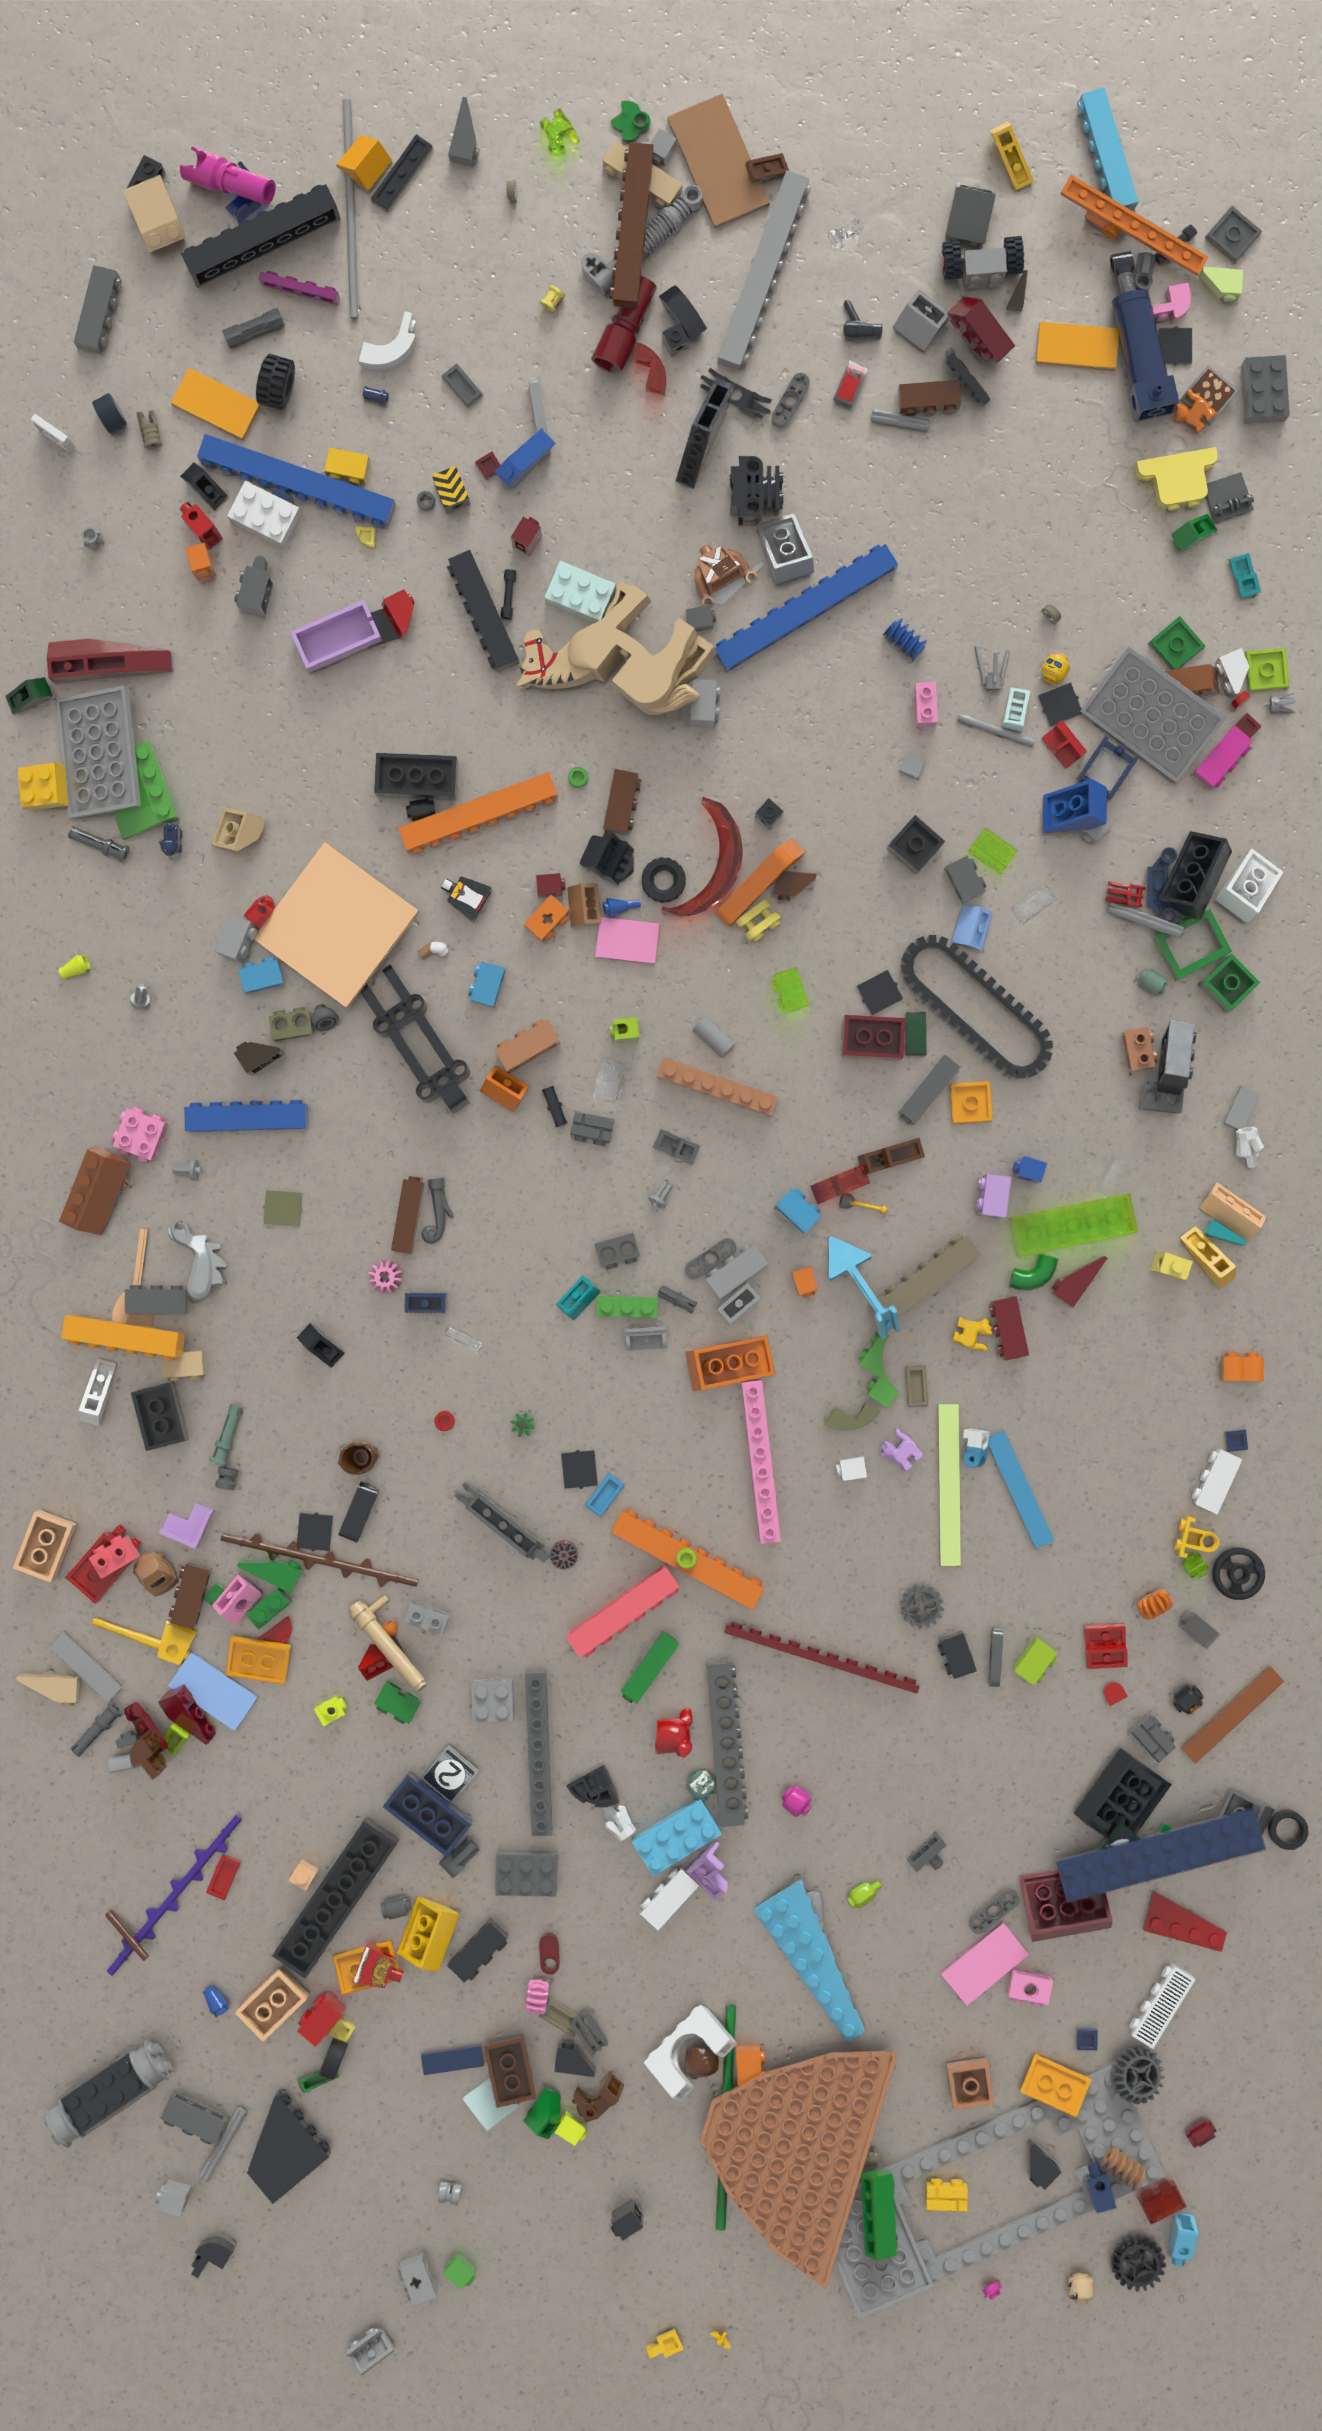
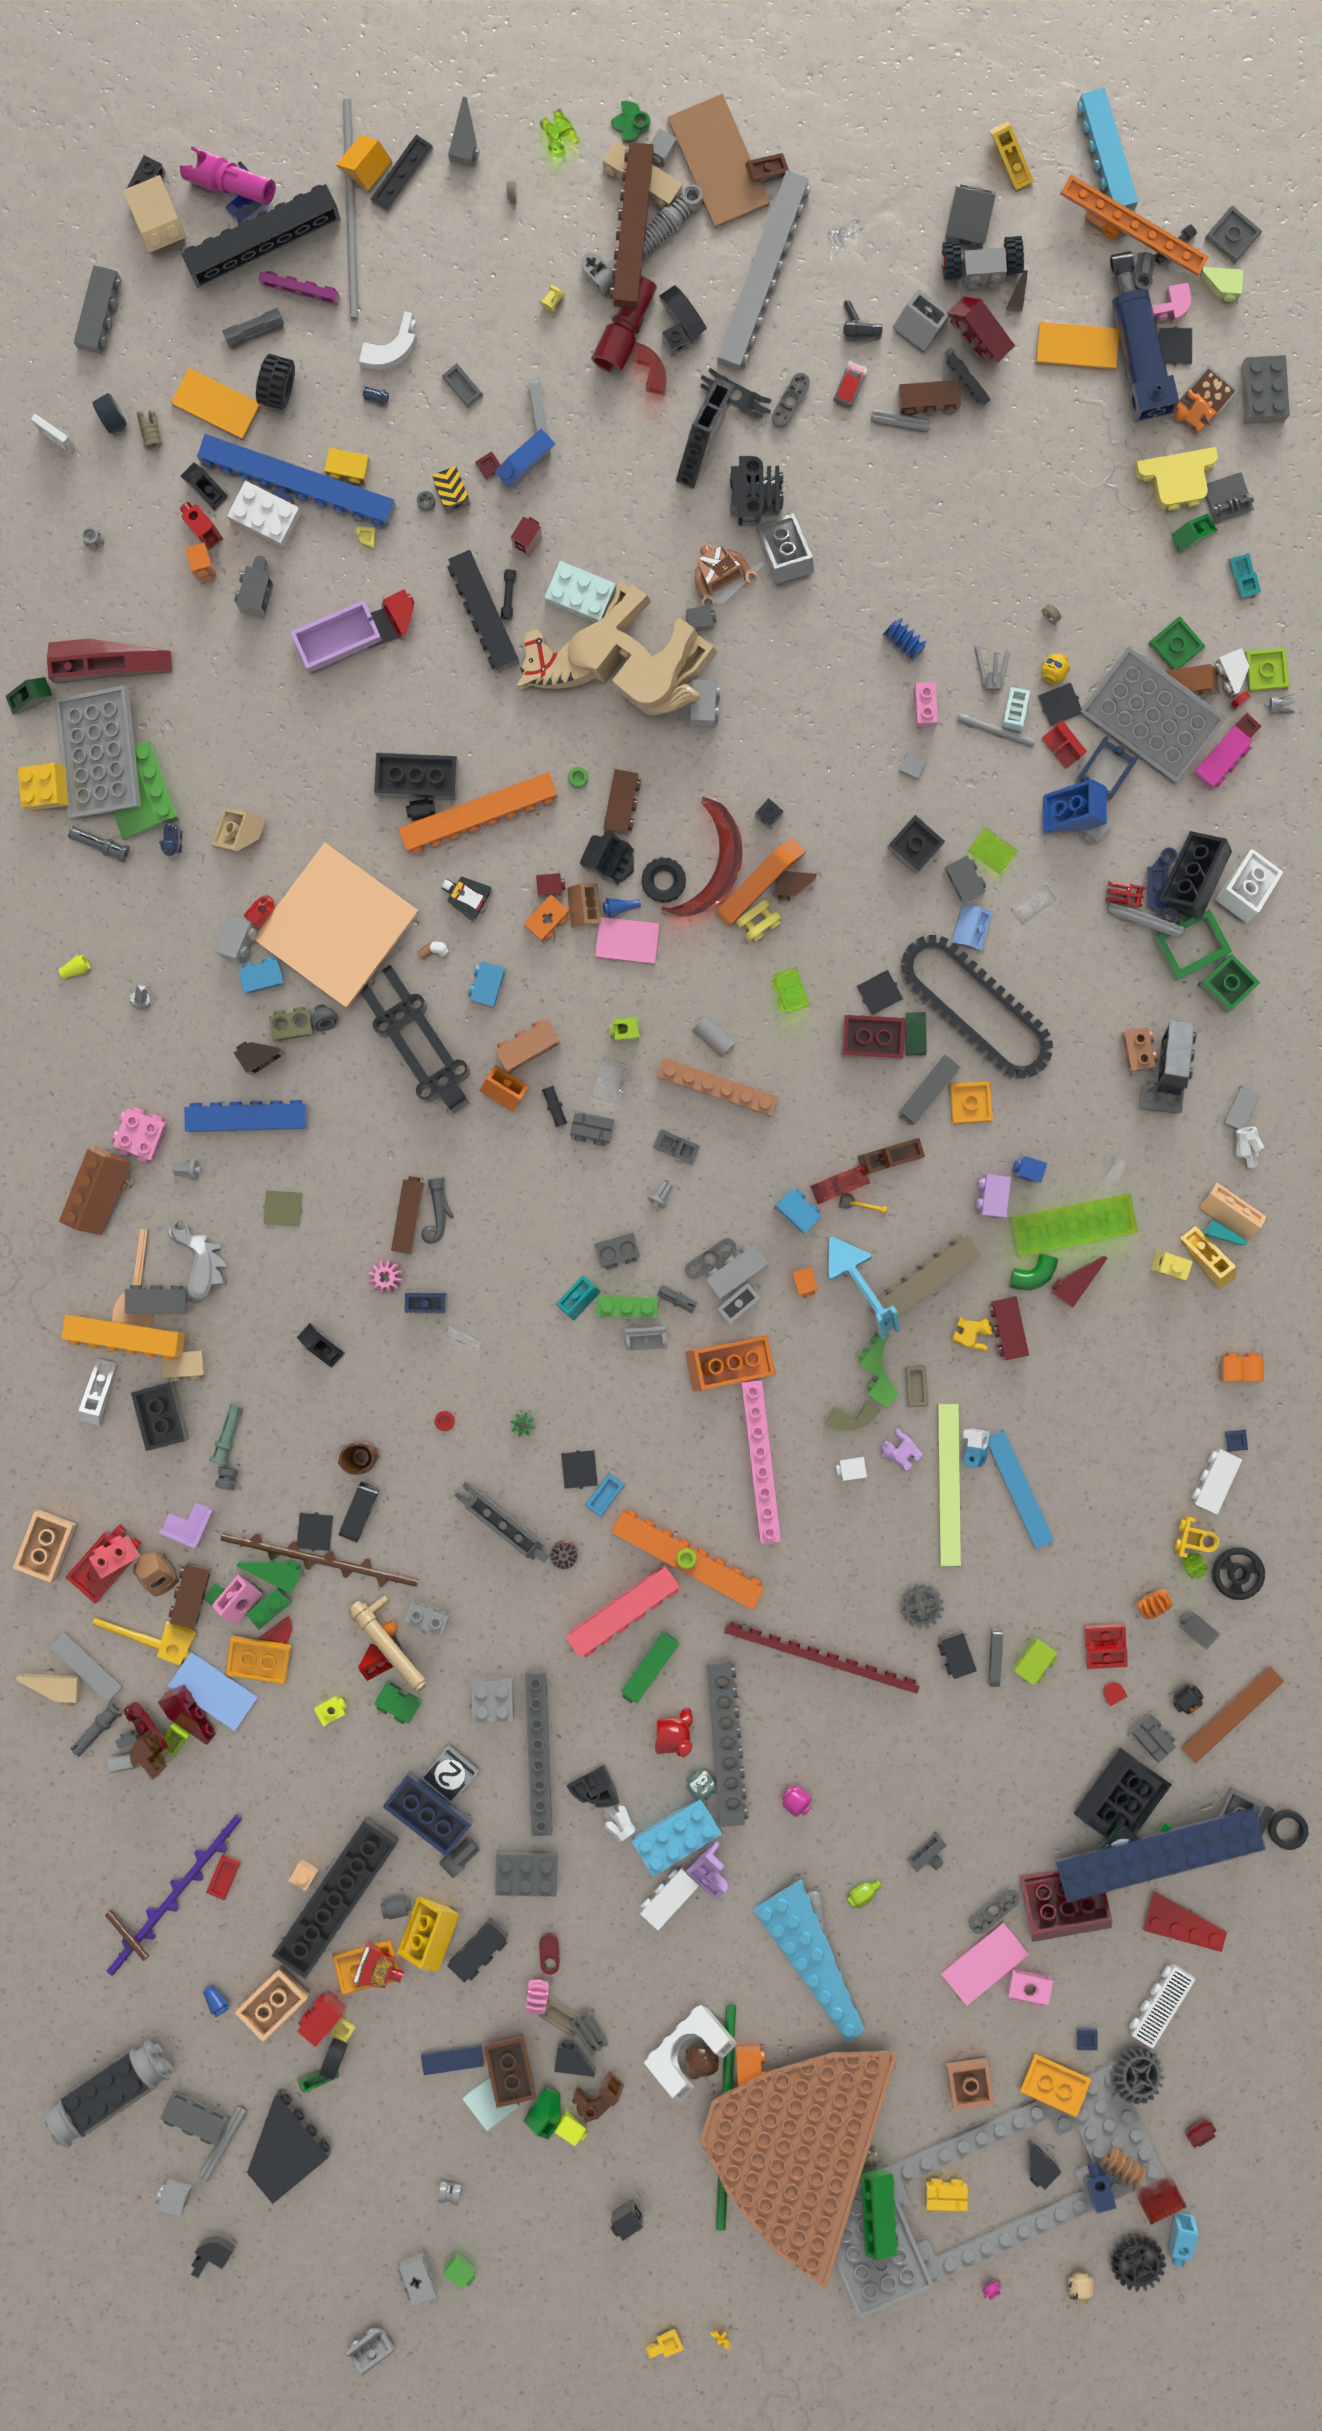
blue brick [715,544,898,673] -> none
sand green brick [1137,968,1168,996] -> none

